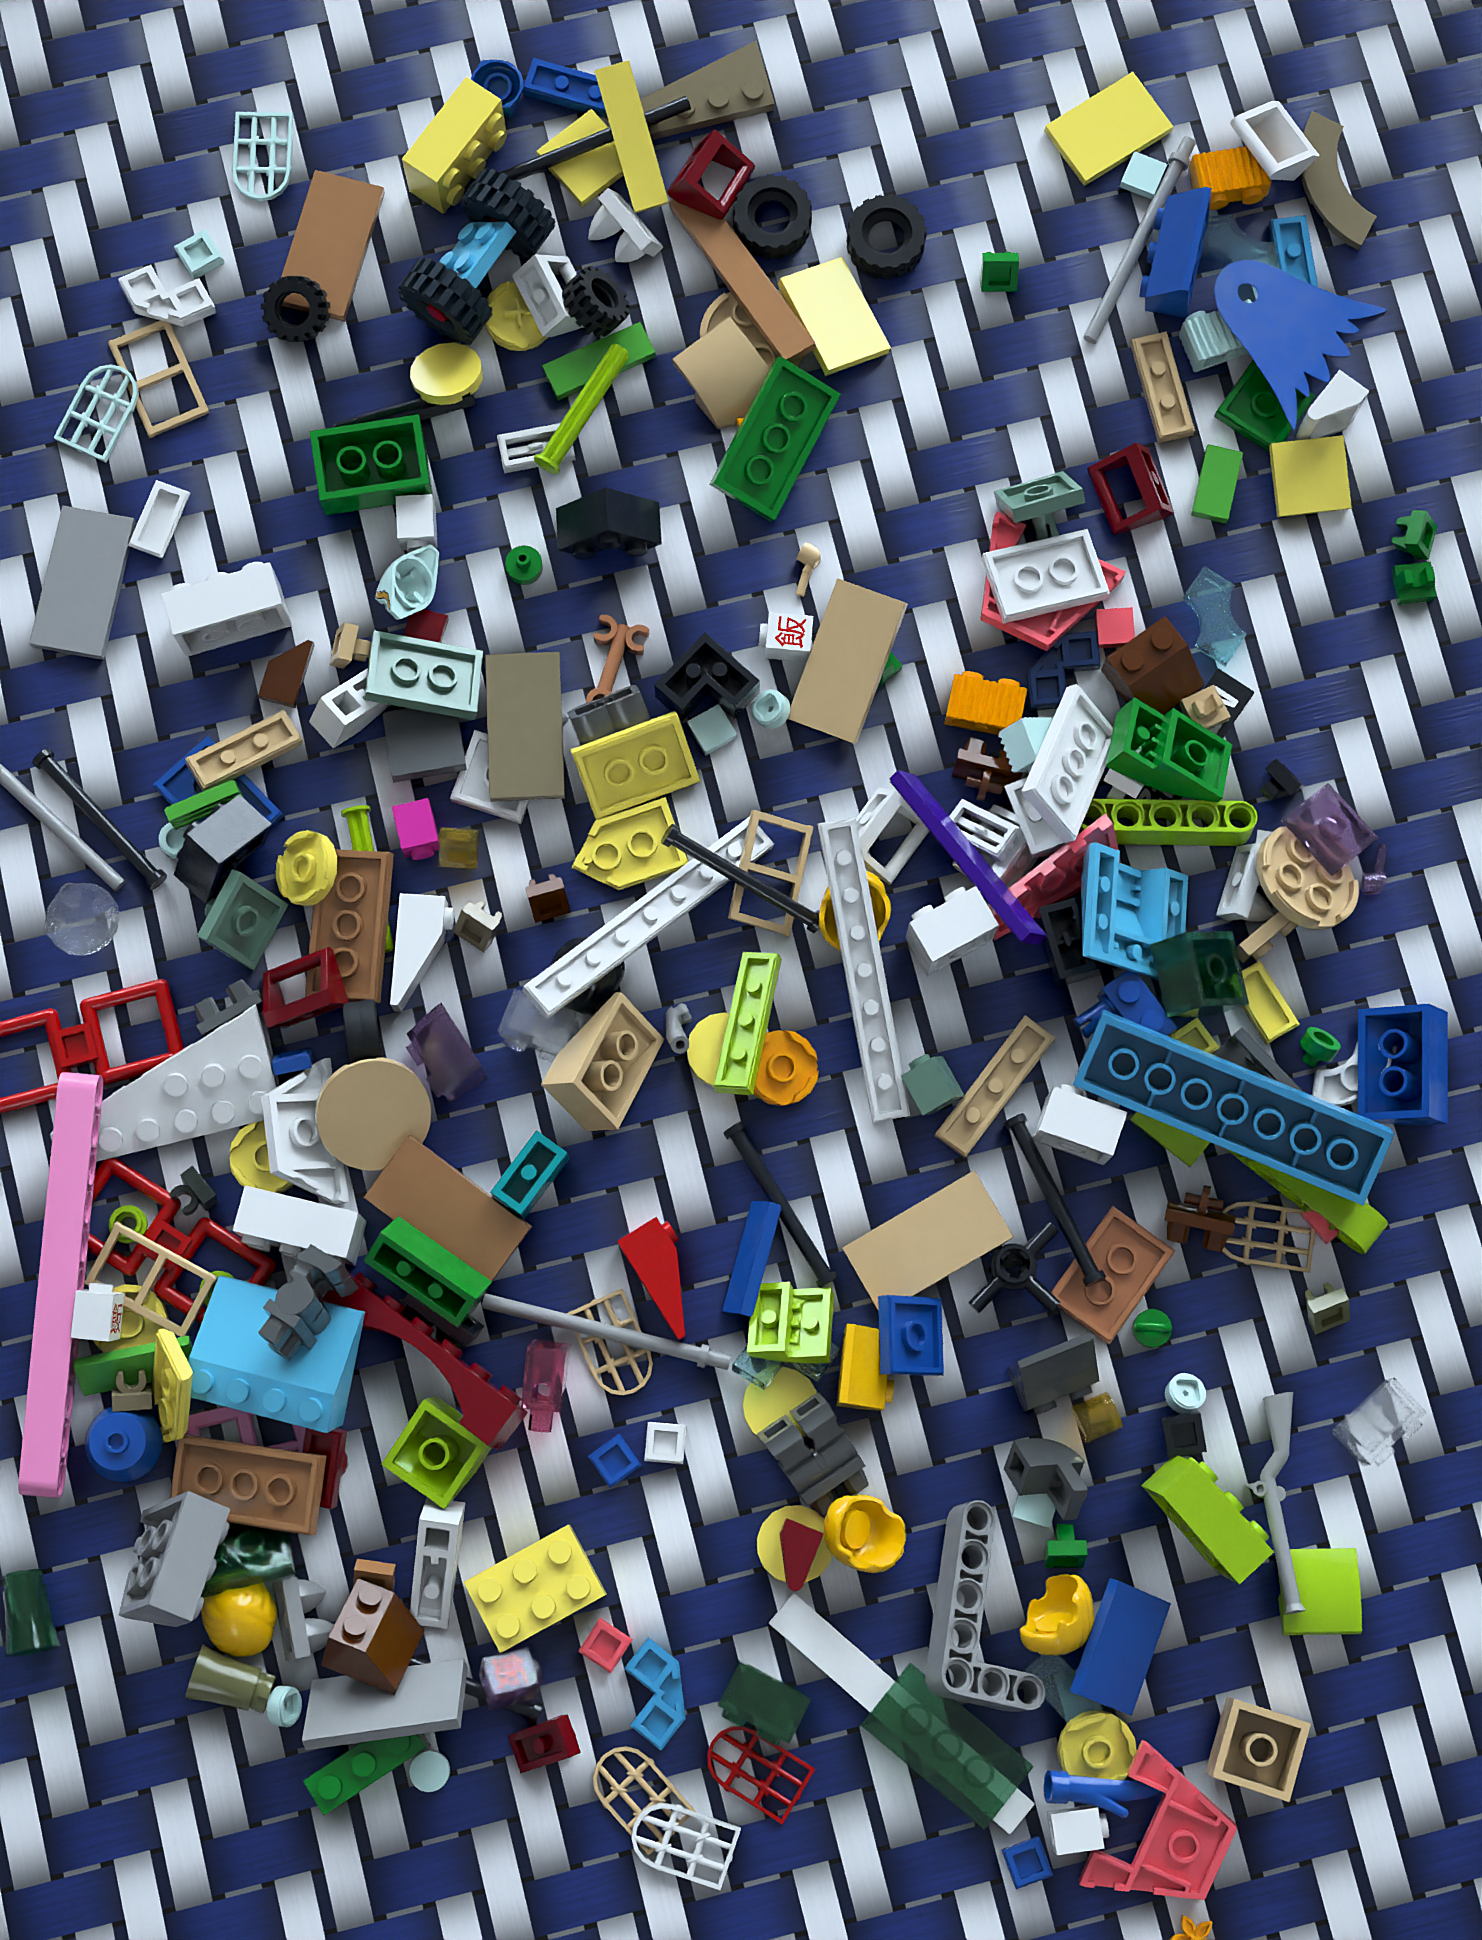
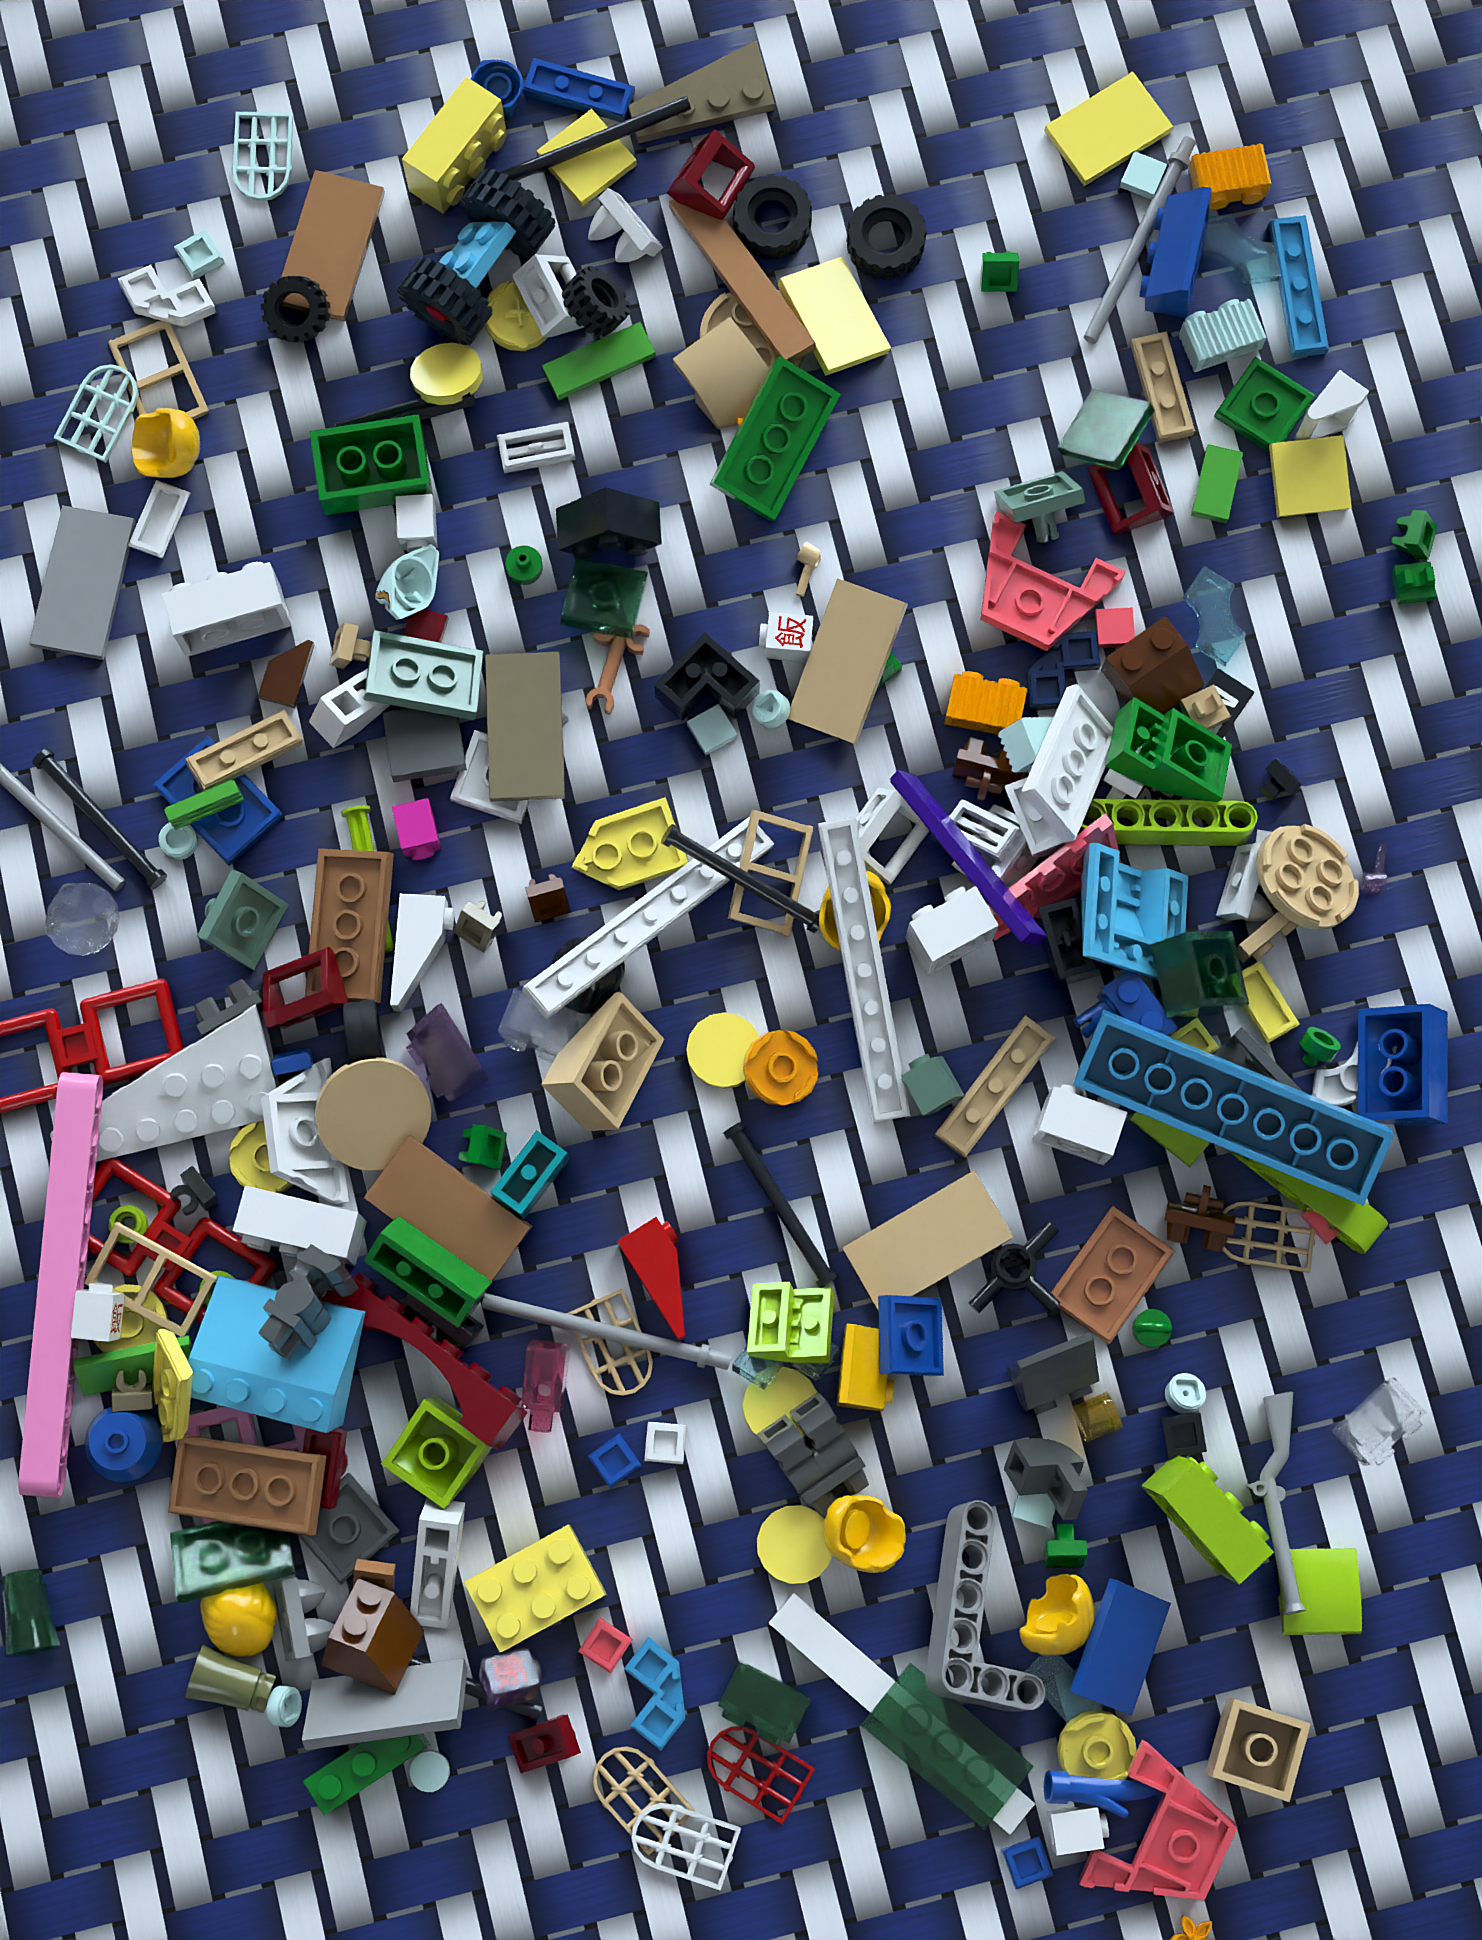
light grey wedge [119,1491,230,1627] -> none
black brick [173,795,272,904] -> none
light yellow tile [276,830,337,906] -> none
clear yellow brick [439,827,480,869] -> none
lime axle [533,344,628,475] -> none
dark grey brick [567,685,651,746] -> none
light yellow tile [570,711,700,820] -> none
light yellow tile [594,60,669,213] -> none
light grey arm [665,1003,692,1054] -> none
lime tile [713,952,782,1095] -> none
blue tile [722,1201,781,1317] -> none
dark red tile [780,1518,824,1591] -> none
white tile [981,529,1110,624] -> none
black bar [1004,1113,1106,1287] -> none
blue piece [1214,260,1387,430] -> none
white tile [1230,101,1319,181] -> none
clear purple tile [1281,783,1378,876] -> none
dark tan tile [1301,111,1377,251] -> none
olive tile [1305,1282,1350,1335] -> none
none -> yellow piece [131,408,200,478]
none -> dark grey tile [296,1472,400,1584]
none -> green tile [458,1124,507,1170]
none -> clear green tile [560,559,648,639]
none -> tile [1057,389,1155,470]

